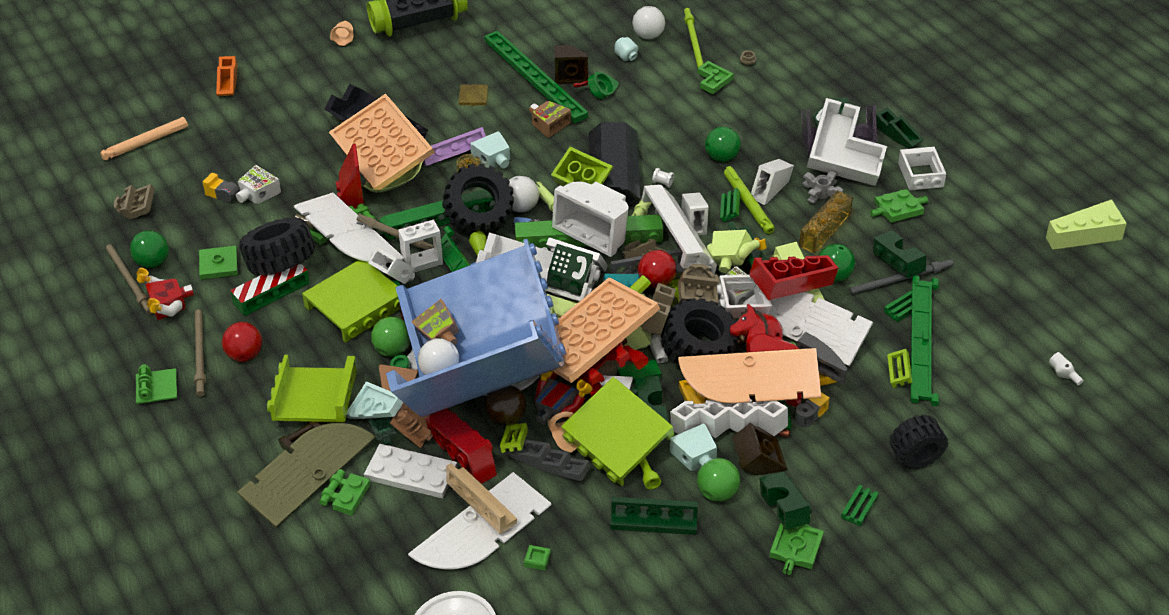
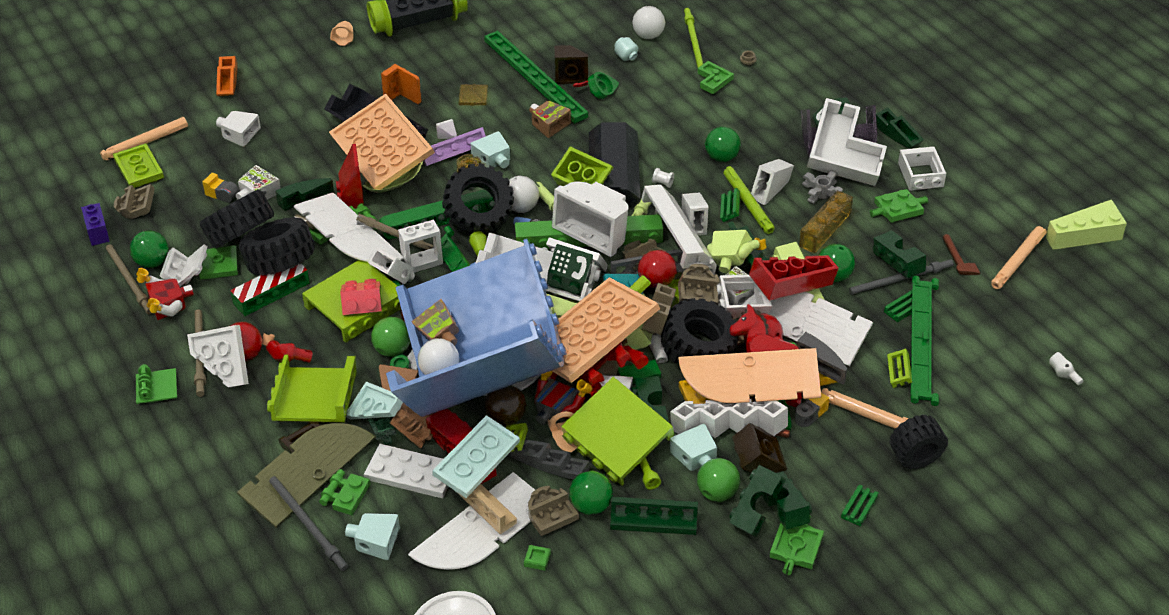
none -> dark purple brick [81,203,110,246]
none -> lime plate [113,143,164,188]
none -> white bracket [159,244,208,287]
none -> white plate [187,325,249,387]
none -> black tyre [200,189,274,249]
none -> white torso [216,111,261,147]
none -> red arm [262,333,313,363]
none -> dark grey bar [269,476,348,571]
none -> dark green slope [275,178,334,211]
none -> coral bracket [340,279,382,315]
none -> light aqua torso [345,513,400,560]
none -> orange bracket [381,64,421,104]
none -> light aqua plate [432,415,520,498]
none -> white slope [436,119,457,139]
none -> dark tan slope [528,486,579,536]
none -> green piece [569,471,613,515]
none -> dark green arch [729,465,786,538]
none -> light nougat piece [821,388,908,429]
none -> copper piece [943,234,980,275]
none -> light nougat piece [991,226,1047,289]

